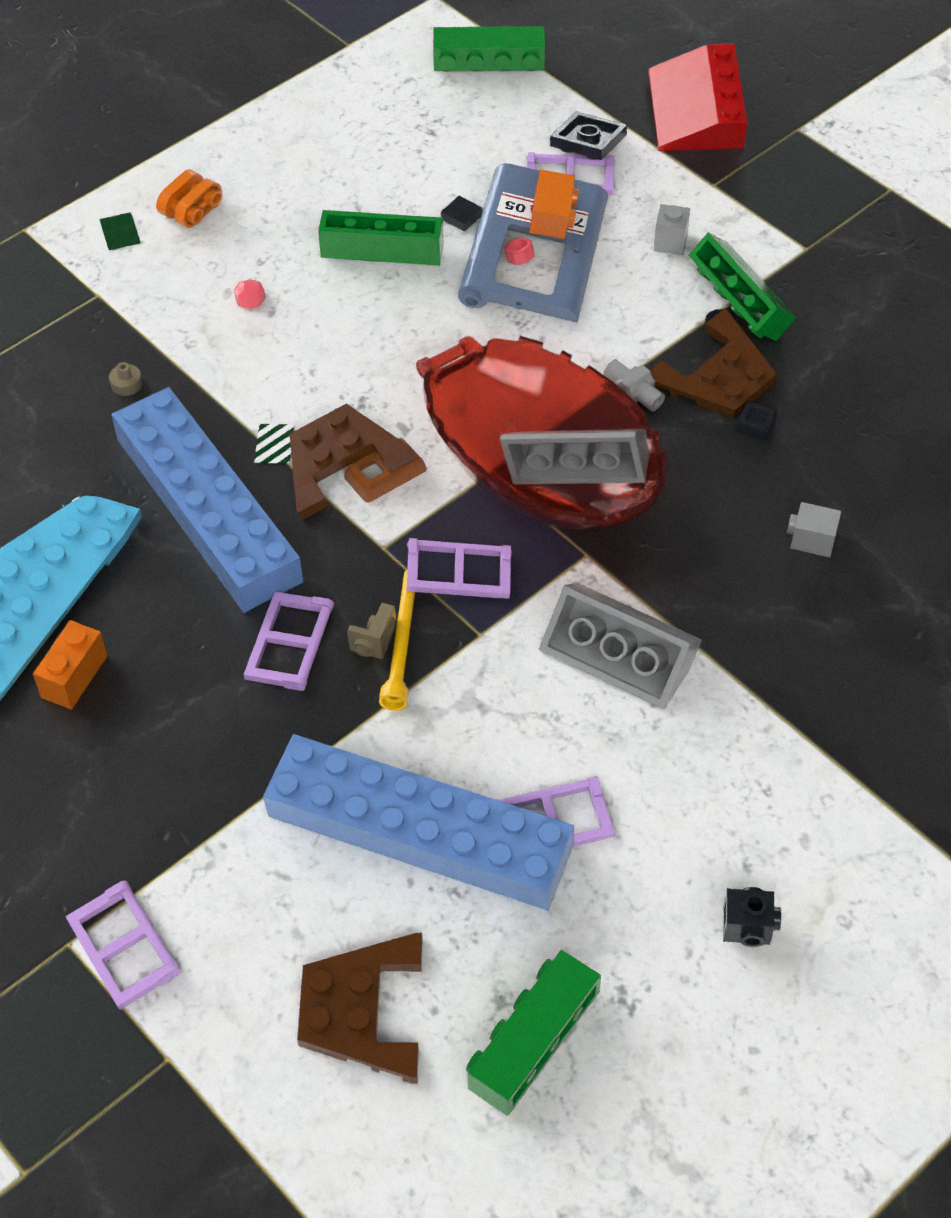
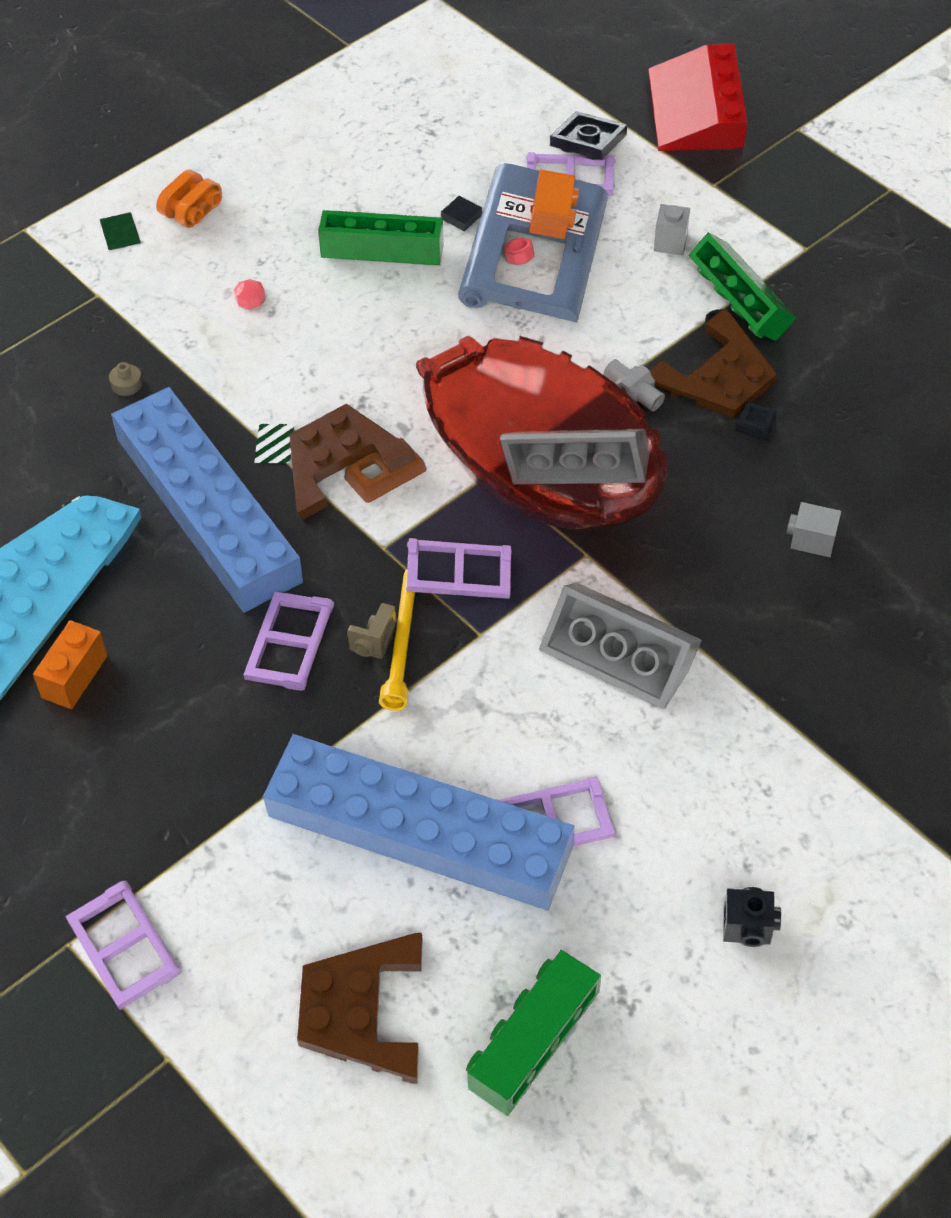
green brick [433,26,545,72] -> none

